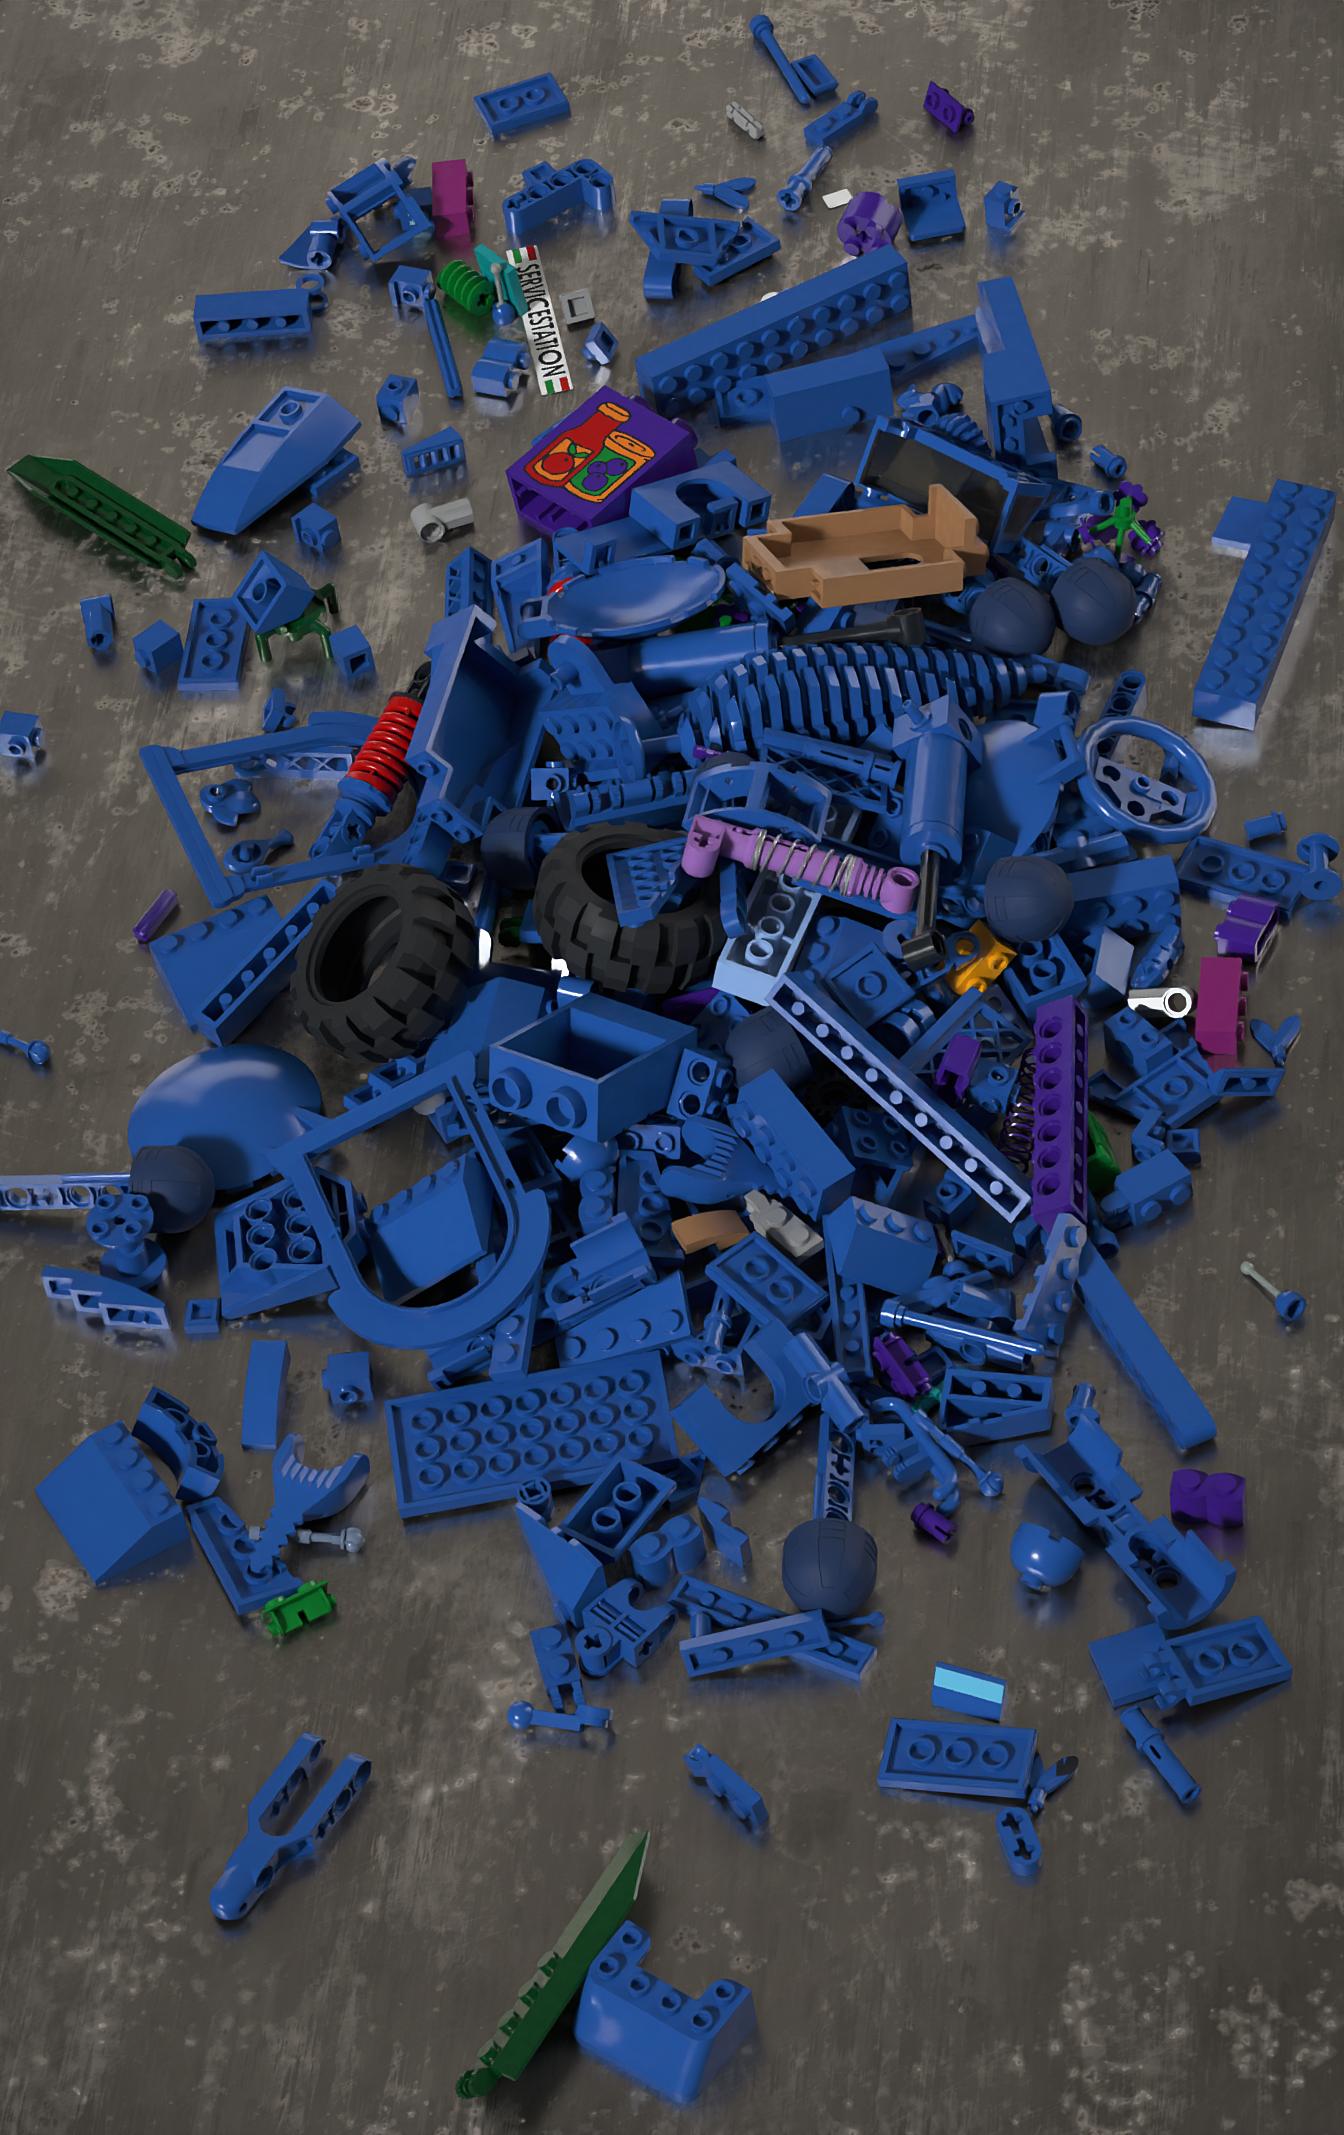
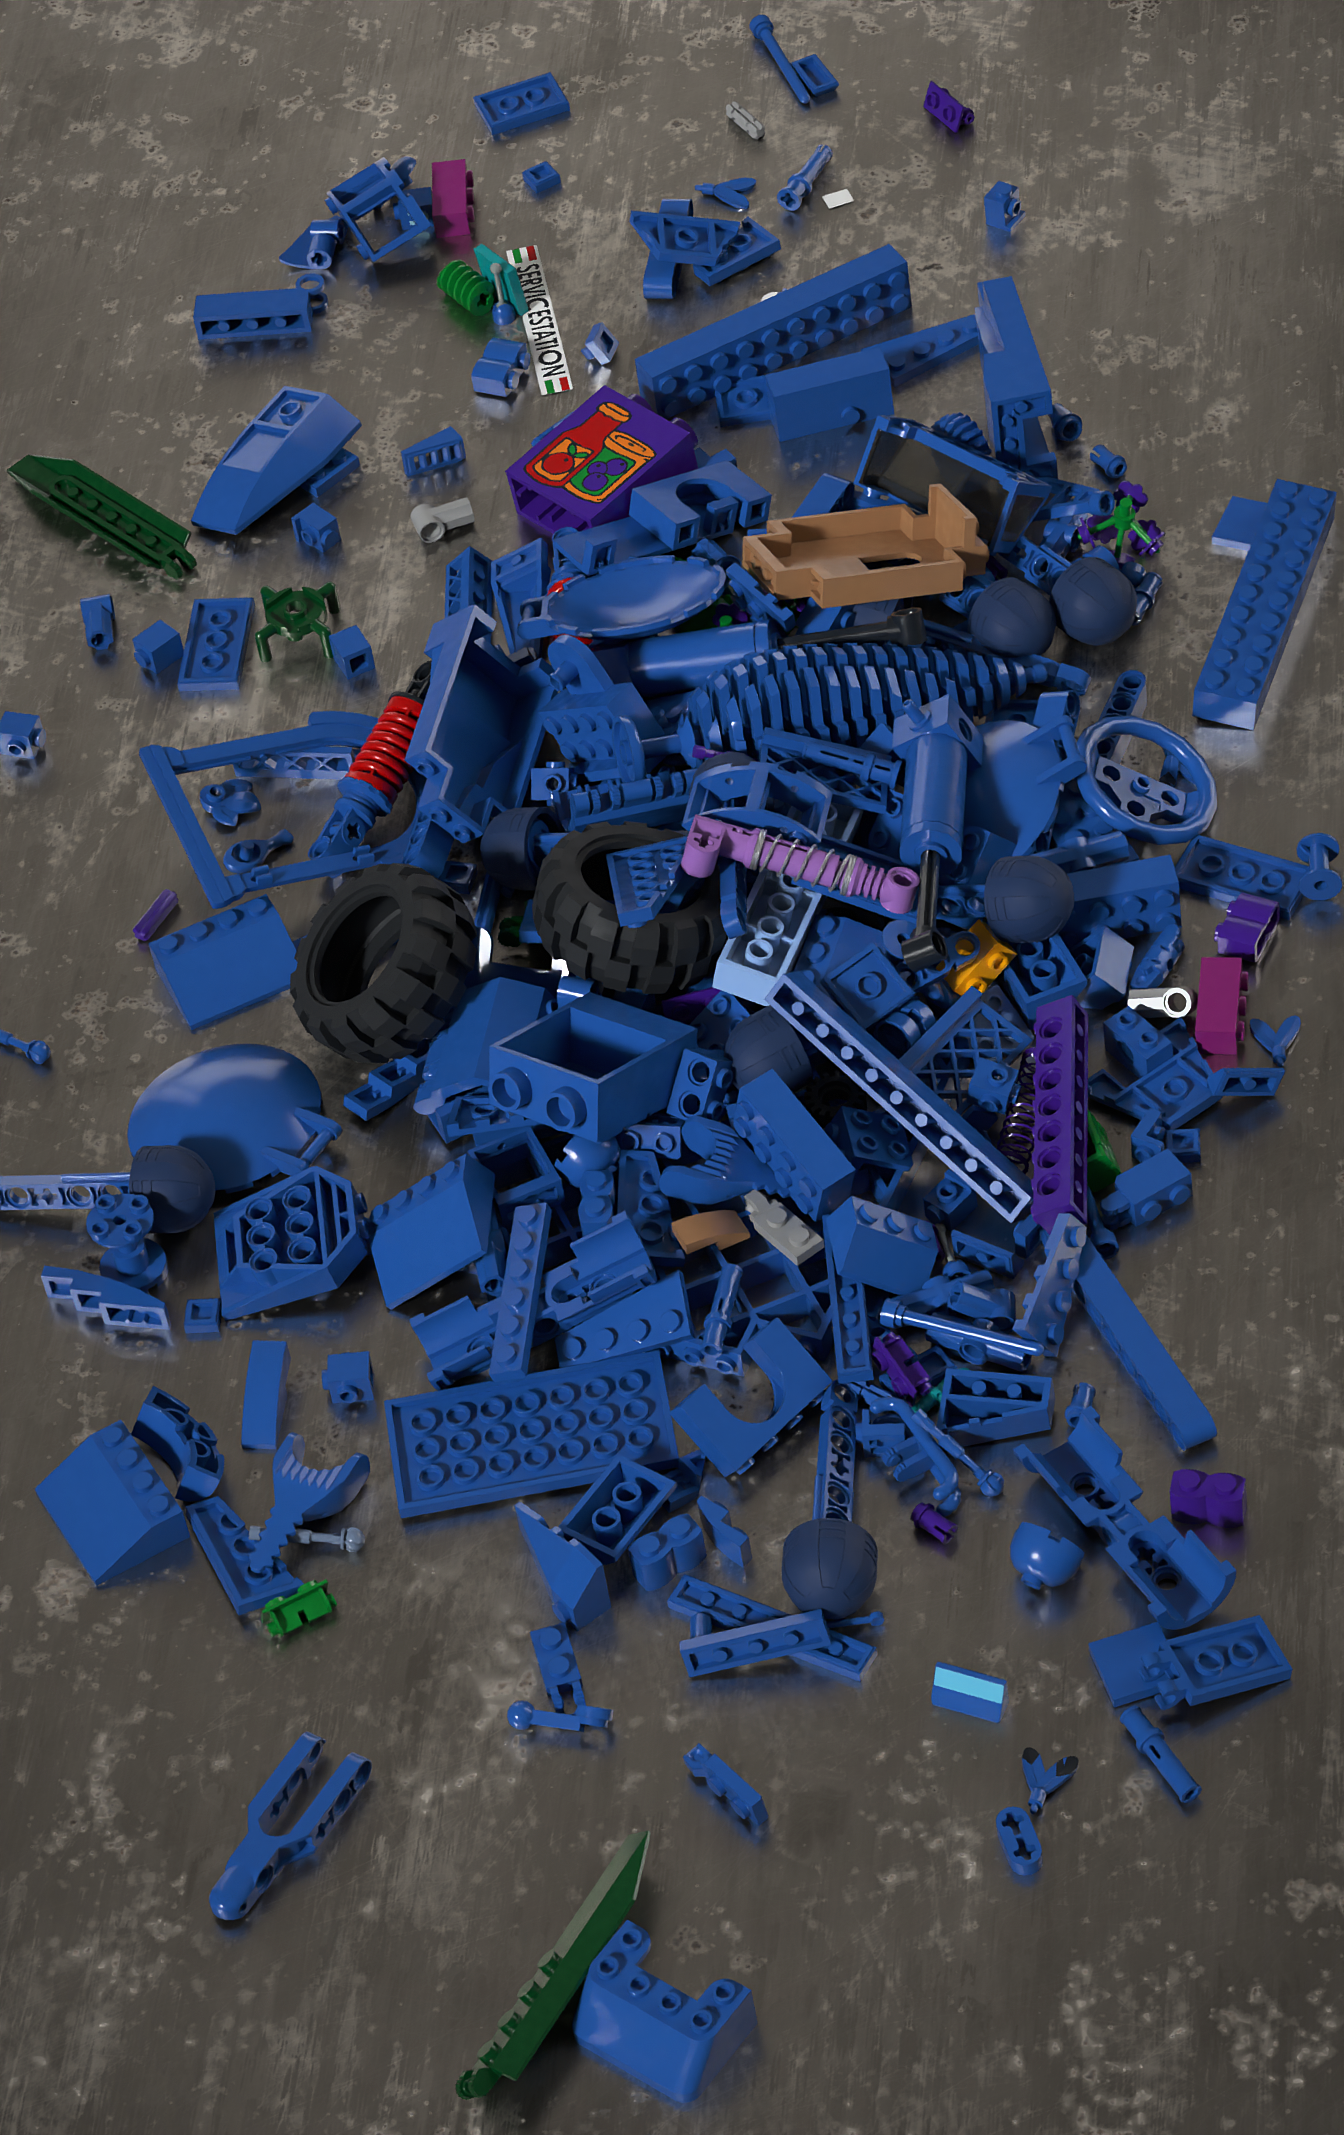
blue brick [192,878,338,1046] -> none
blue slope [231,550,315,634] -> none
blue tile [262,688,296,733] -> none
blue door [267,1050,552,1350] -> none
blue brick [376,374,421,424] -> none
blue brick [388,265,436,307] -> none
blue axle [423,298,463,398] -> none
blue beam [502,159,616,234] -> none
blue wheel [516,1476,556,1523] -> none
light grey tile [559,288,595,325] -> none
blue piece [575,1578,679,1678] -> none
blue tile [705,1231,829,1330] -> none
blue piece [782,1332,869,1434] -> none
blue hinge [803,90,878,148] -> none
dark purple brick [837,191,903,256] -> none
blue tile [877,1717,1039,1799] -> none
blue bracket [897,169,966,241] -> none
blue animal [897,383,964,428] -> none
dark purple brick [931,1034,982,1109] -> none
blue hinge [1241,1261,1307,1321] -> none
blue pin [1244,810,1287,841] -> none

